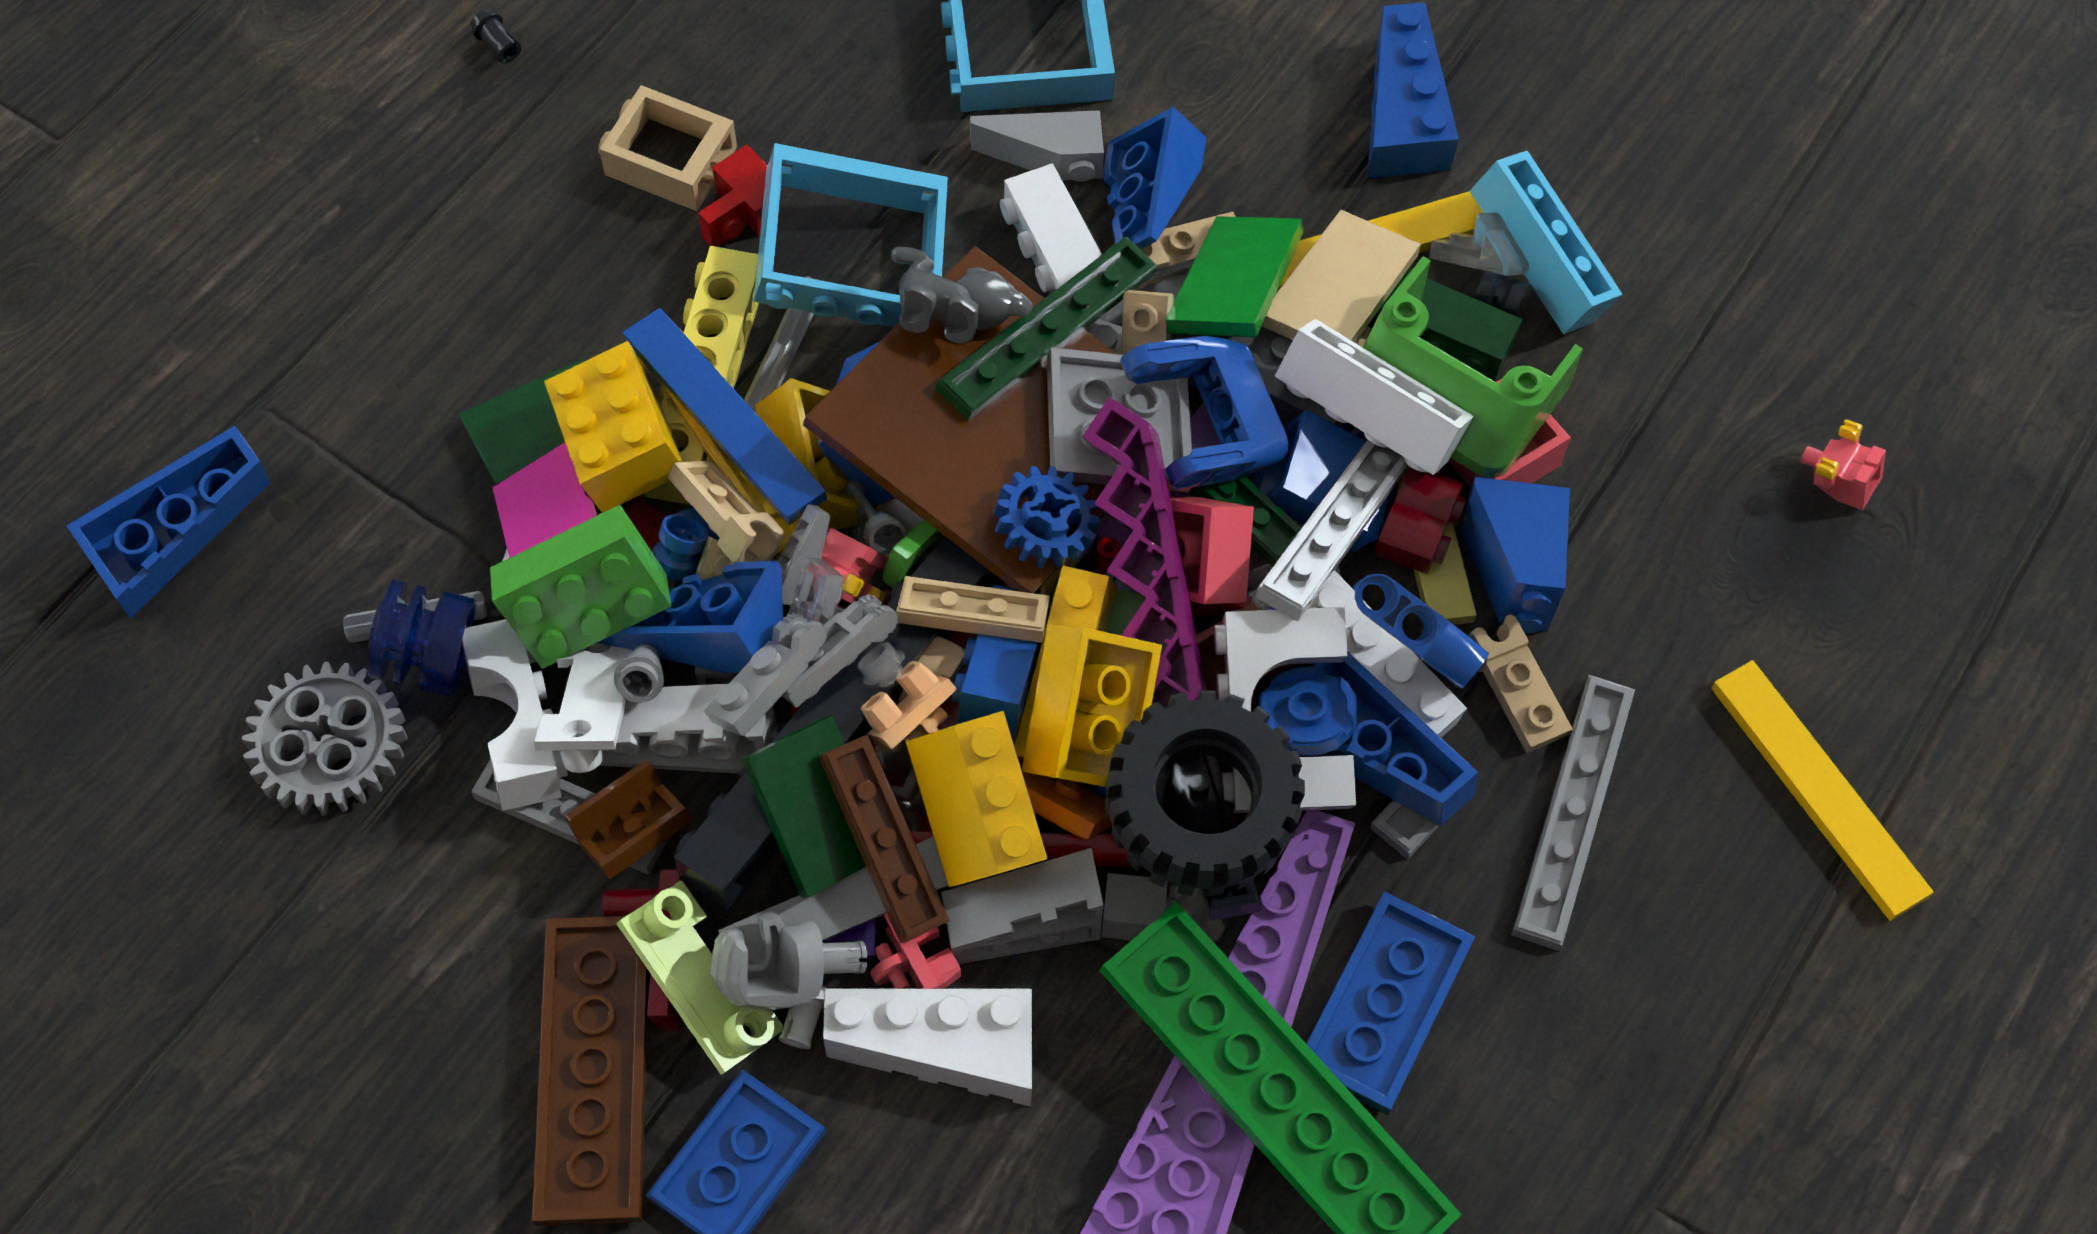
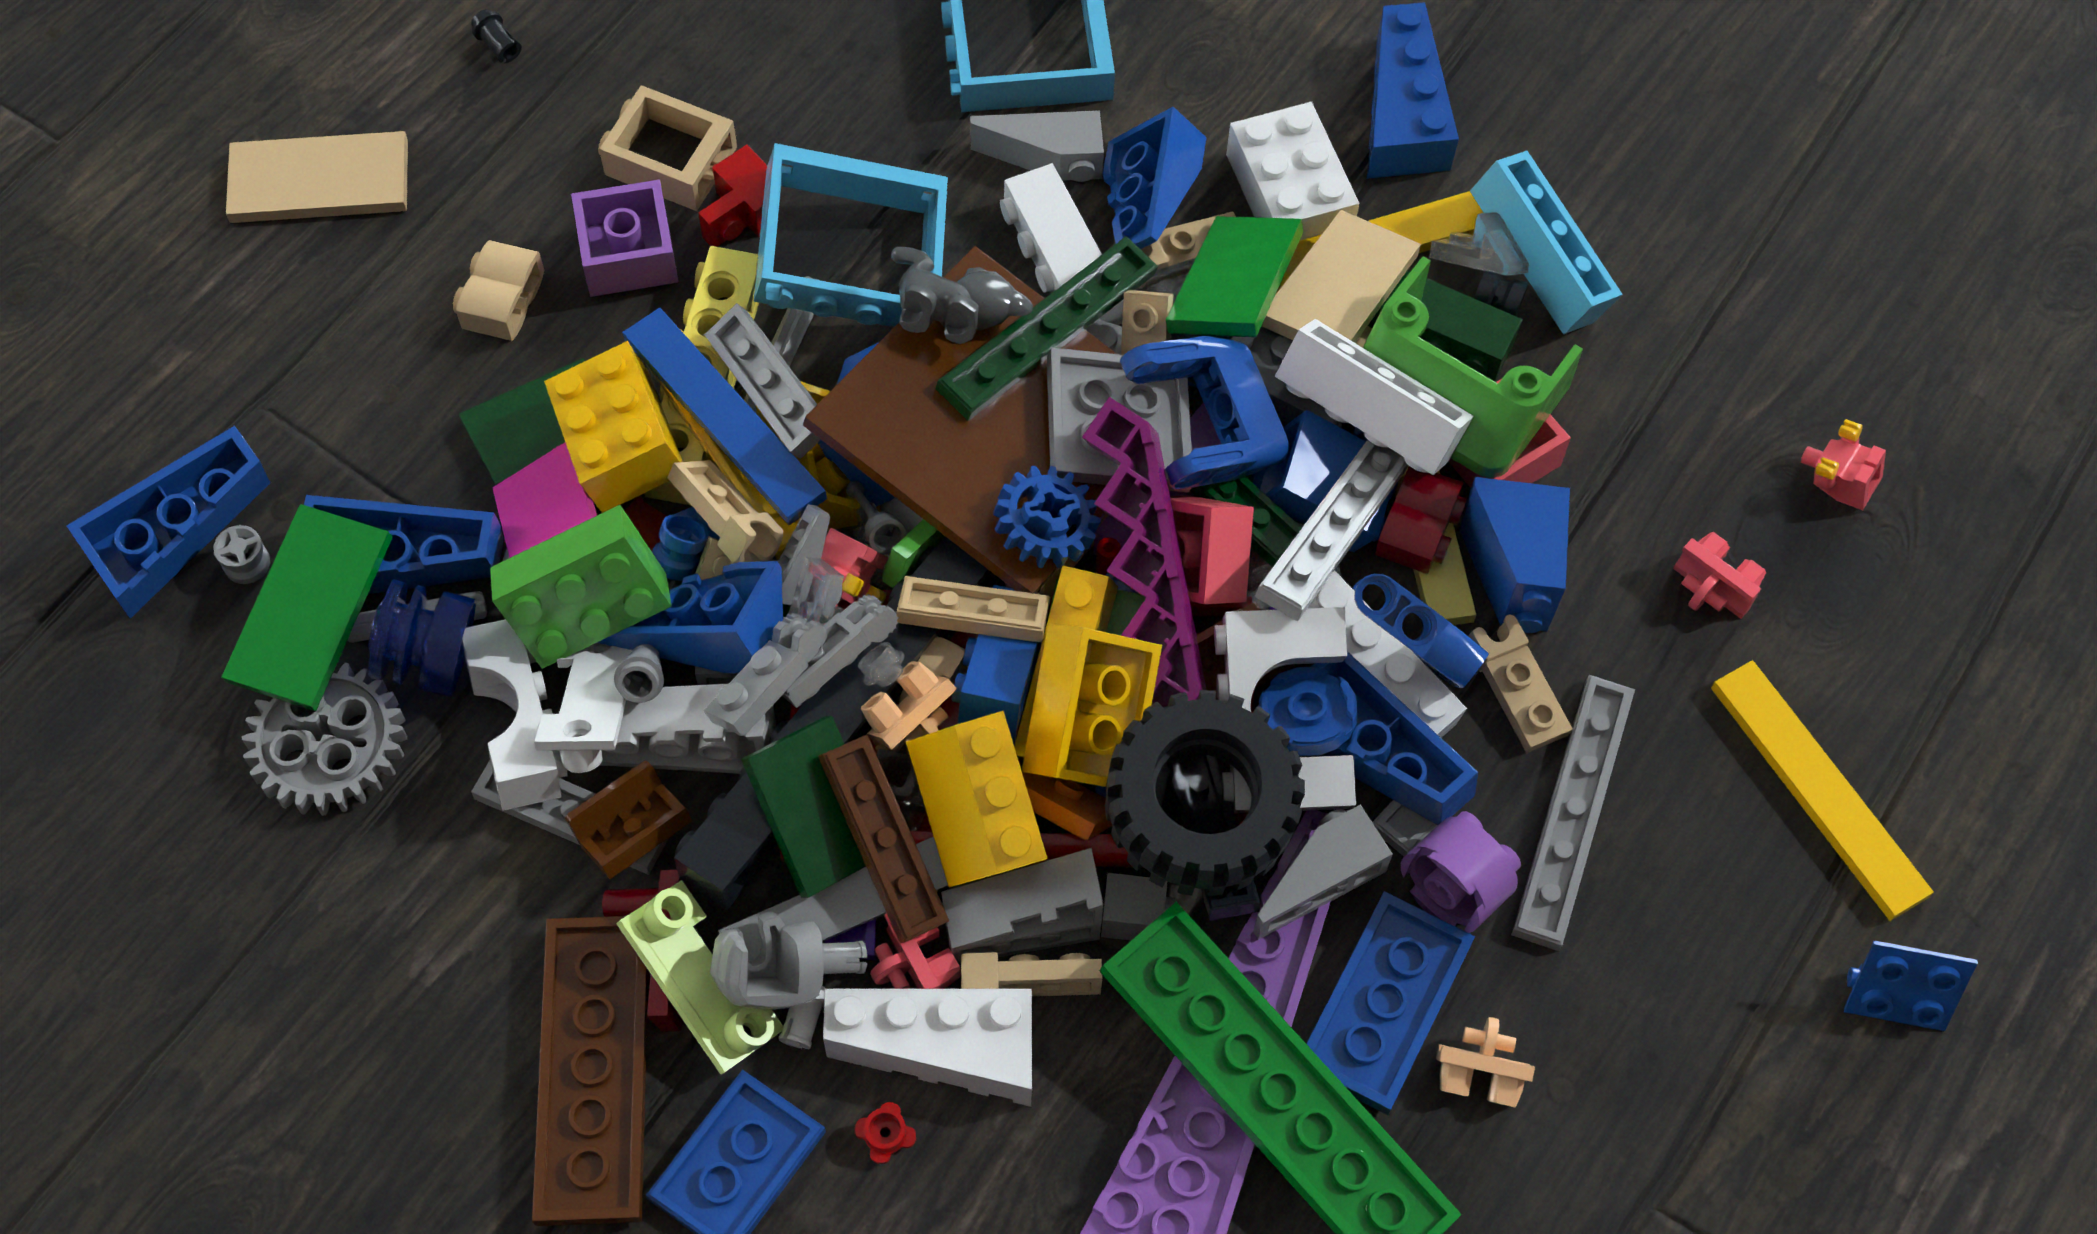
none -> light grey wheel [213,525,270,584]
none -> green tile [221,504,393,711]
none -> tan tile [226,131,408,223]
none -> blue wedge [304,495,504,594]
none -> tan brick [453,240,544,341]
none -> medium lavender brick [571,179,679,297]
none -> light grey plate [704,303,821,459]
none -> red plate [855,1102,916,1164]
none -> tan plate [961,952,1102,996]
none -> white brick [1226,102,1360,240]
none -> light grey slope [1253,804,1393,940]
none -> medium lavender brick [1401,811,1521,933]
none -> light nougat hips [1435,1017,1535,1107]
none -> coral hips [1673,532,1766,619]
none -> blue hinge [1844,941,1978,1031]

